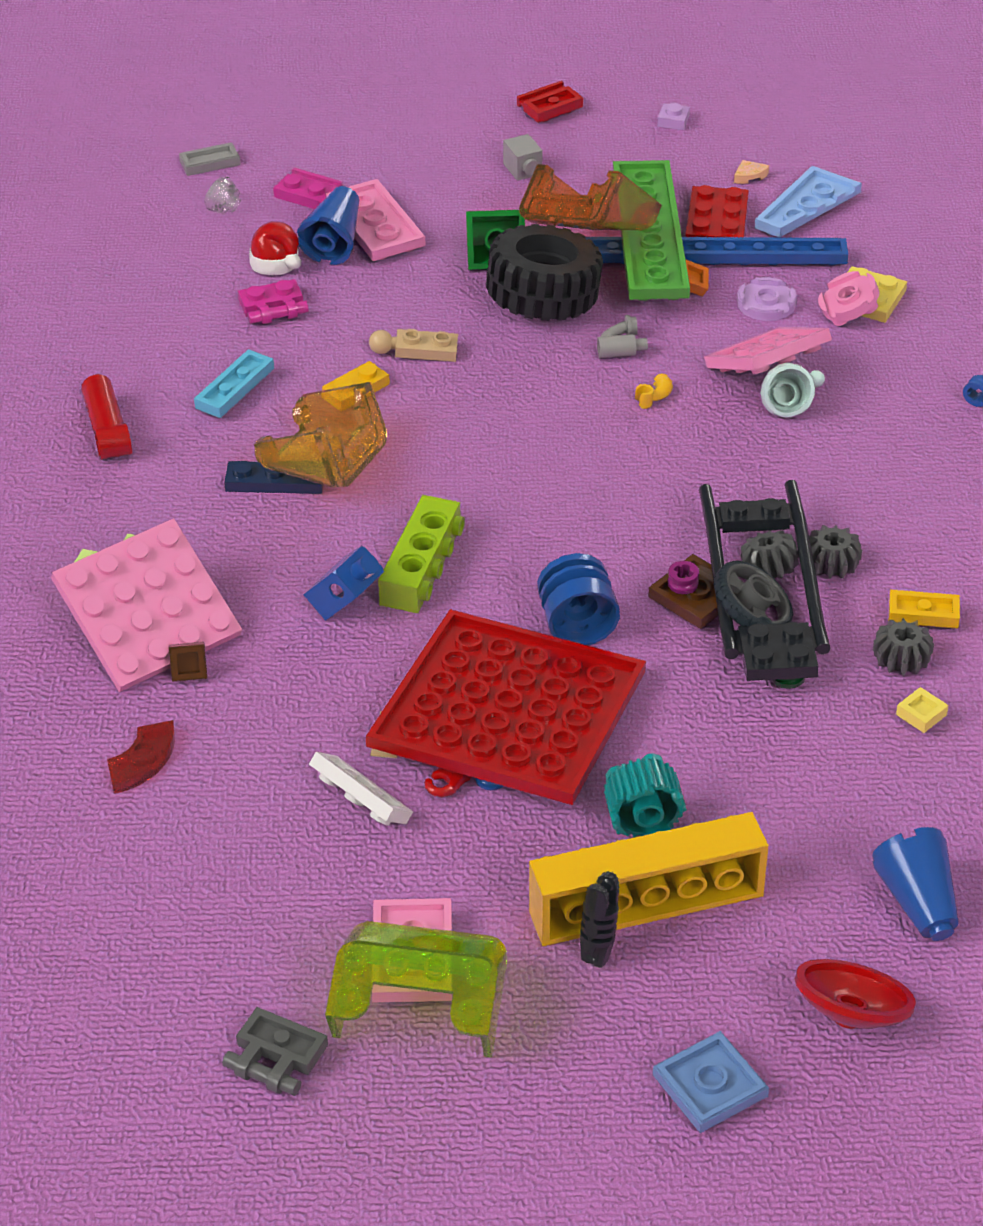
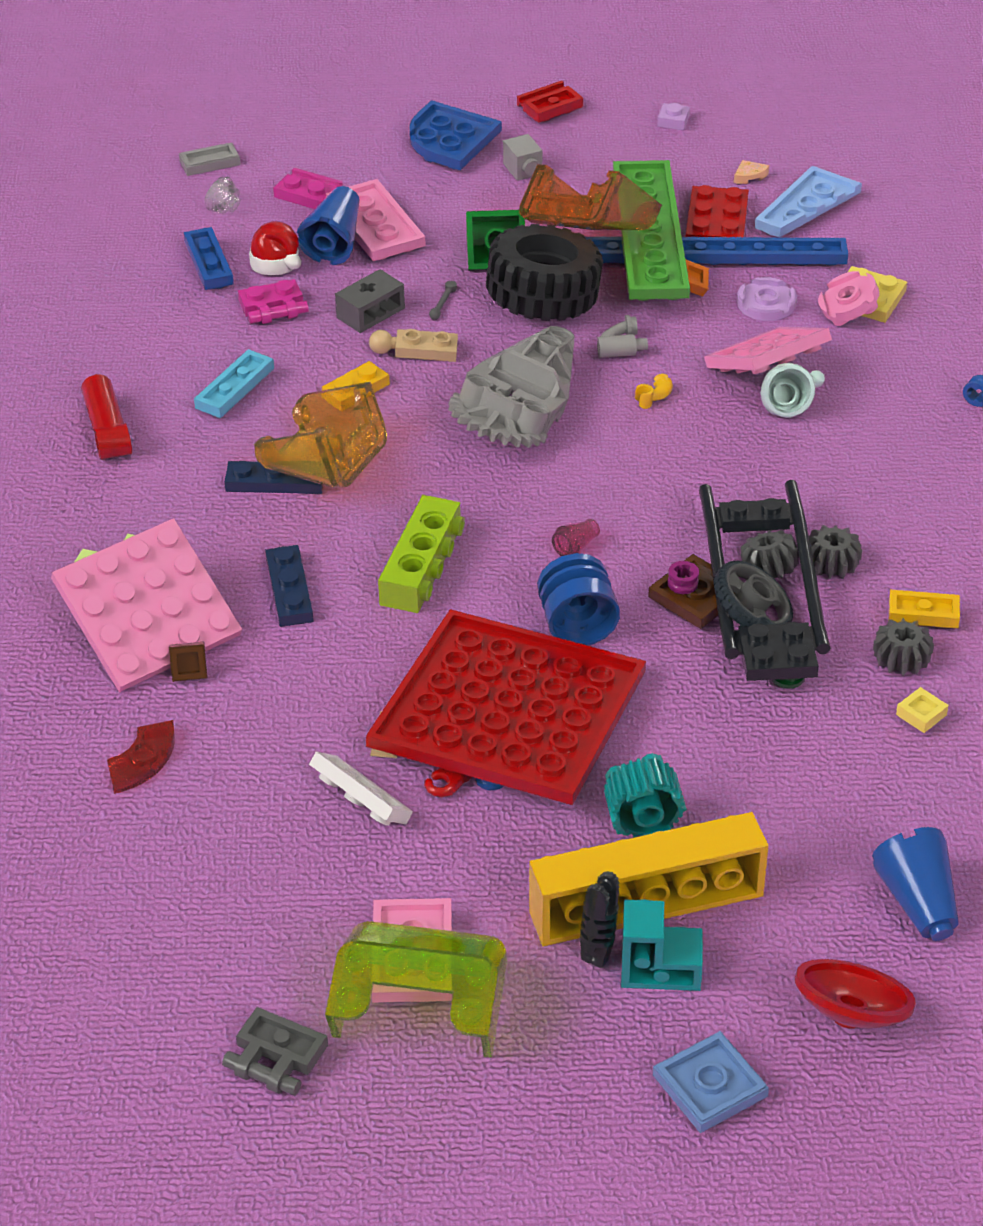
blue torso [303,545,384,621] -> none
none -> blue plate [183,227,234,290]
none -> dark blue plate [265,545,314,627]
none -> dark grey brick [335,269,405,333]
none -> blue plate [409,100,502,170]
none -> dark grey hinge [429,281,457,320]
none -> light grey connector [448,326,575,448]
none -> clear pink cone [552,519,600,556]
none -> teal brick [621,899,703,991]

